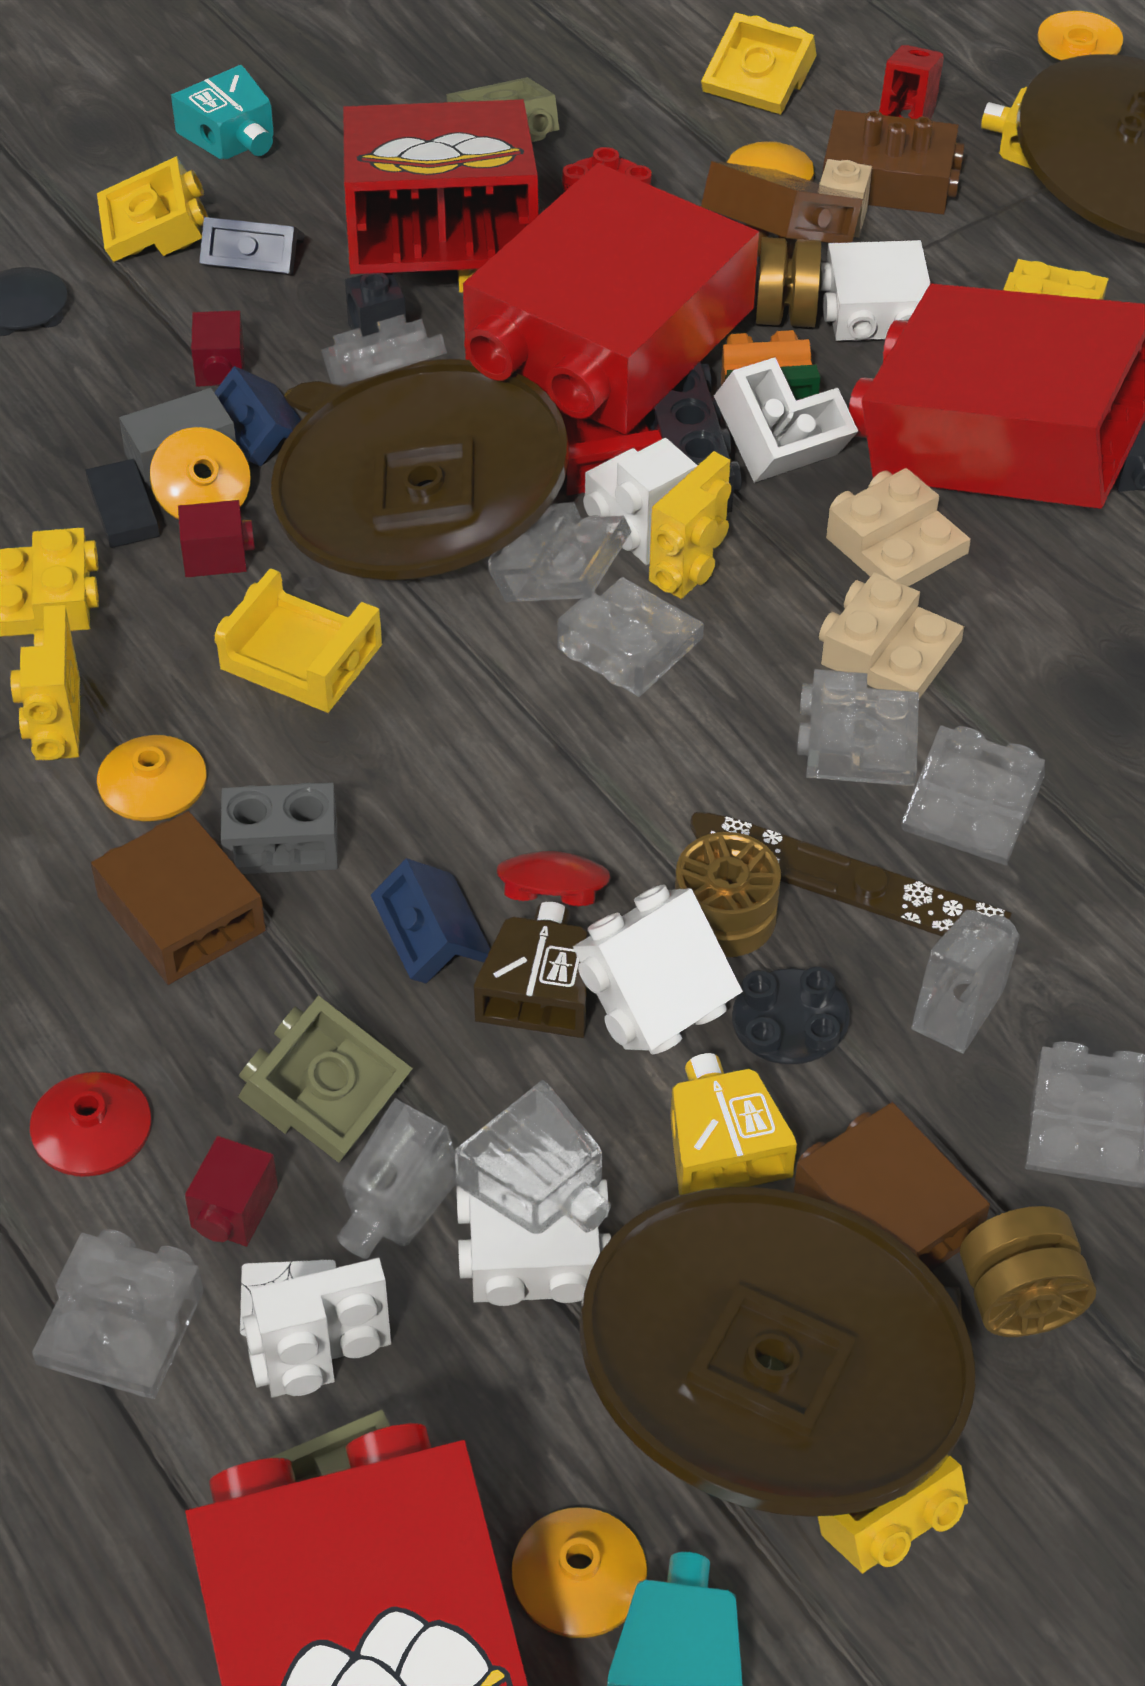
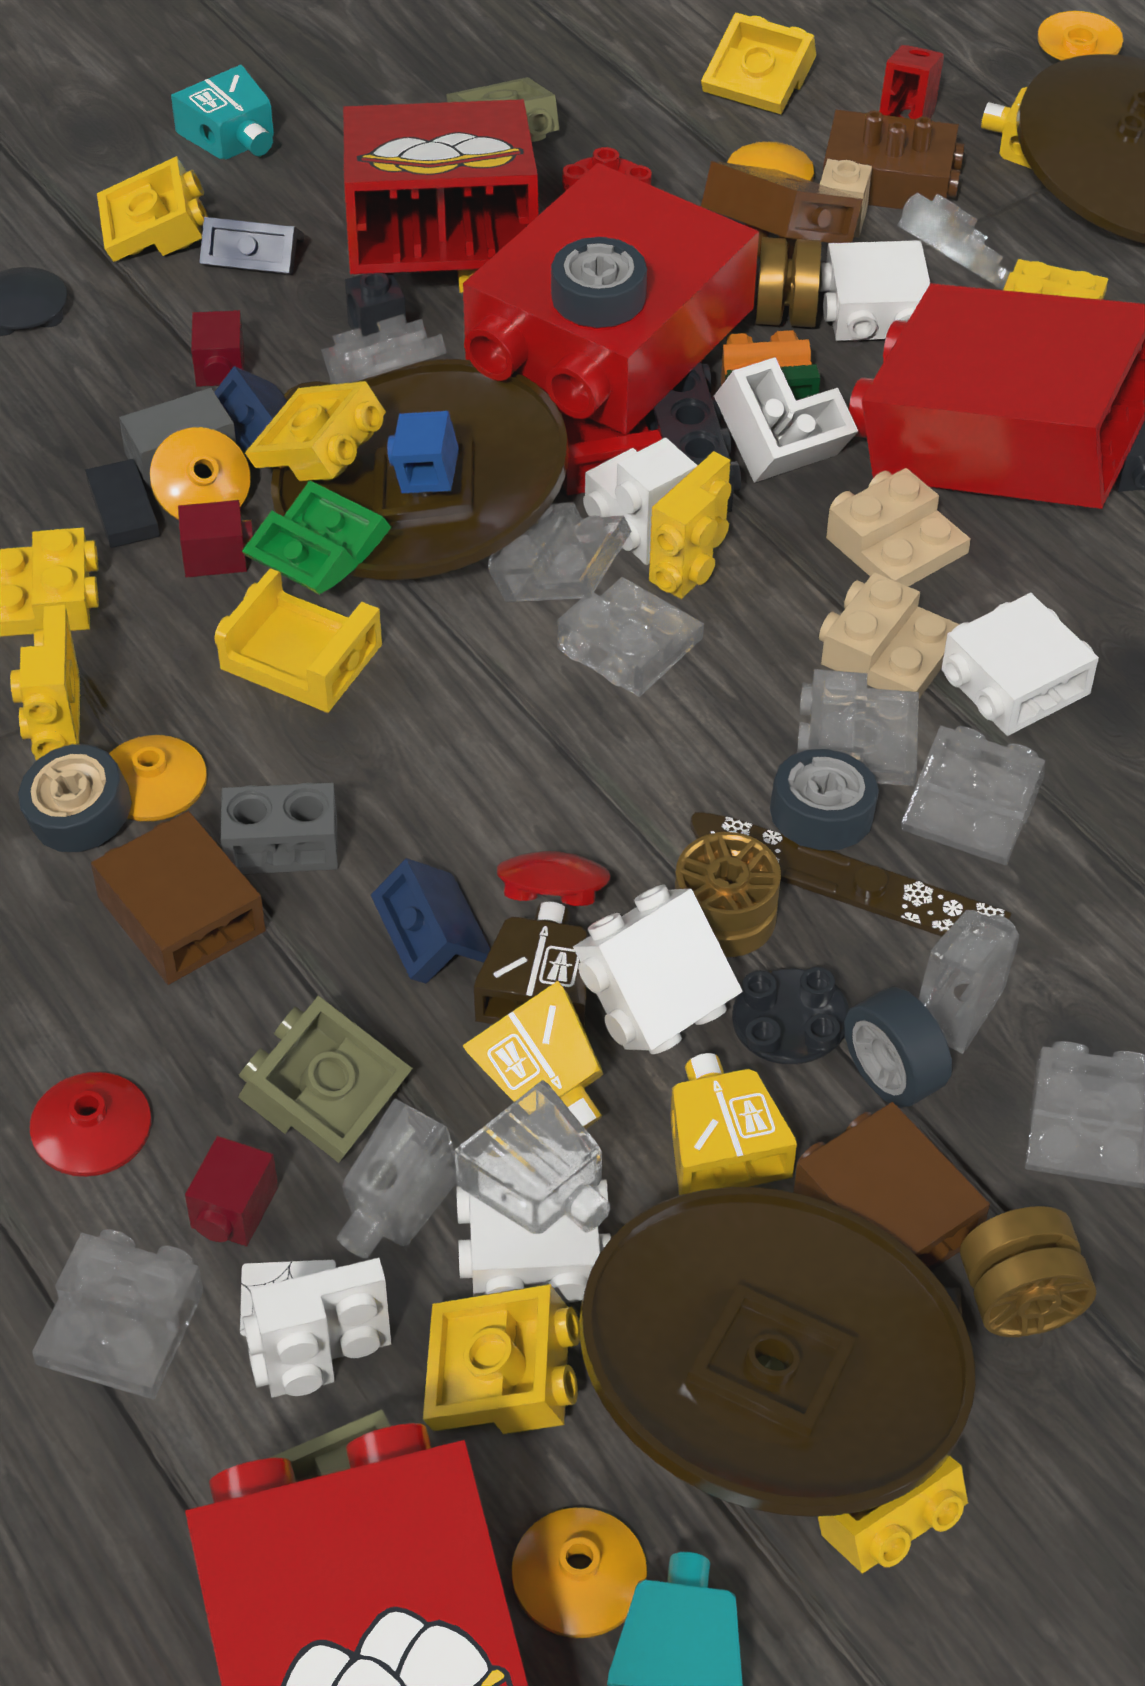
none -> black wheel [18,744,132,852]
none -> green slope [242,481,391,595]
none -> yellow plate [245,381,386,481]
none -> blue brick [387,411,459,493]
none -> yellow plate [423,1284,580,1434]
none -> yellow torso [463,981,603,1136]
none -> black wheel [551,237,647,328]
none -> black wheel [770,749,879,851]
none -> black wheel [844,987,952,1108]
none -> clear plate [897,193,1010,290]
none -> white brick [942,593,1099,736]

